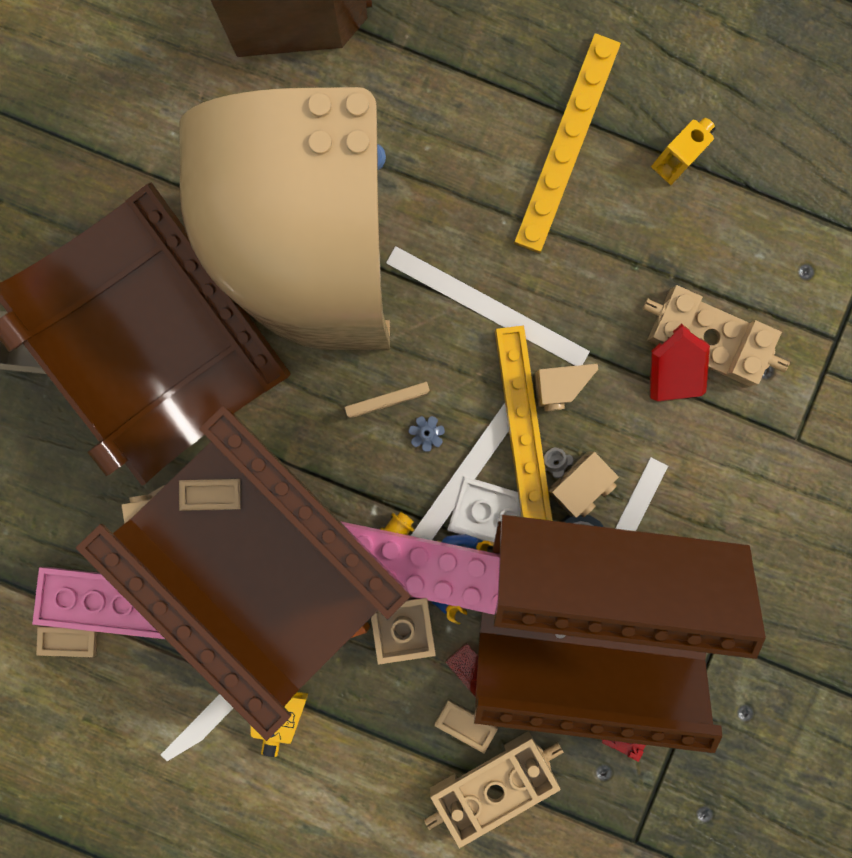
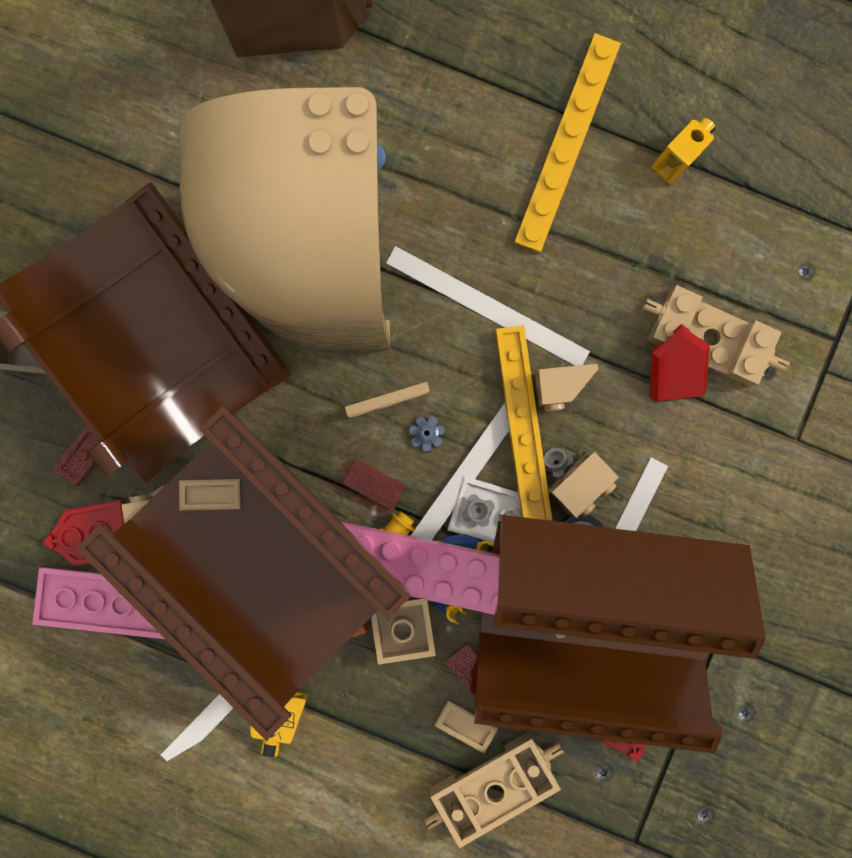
tan tile [36,626,97,657] -> none
none -> red tile [42,500,124,566]
none -> clear red plate [53,426,99,487]
none -> clear red plate [343,459,406,511]
none -> light grey plate [462,494,495,527]

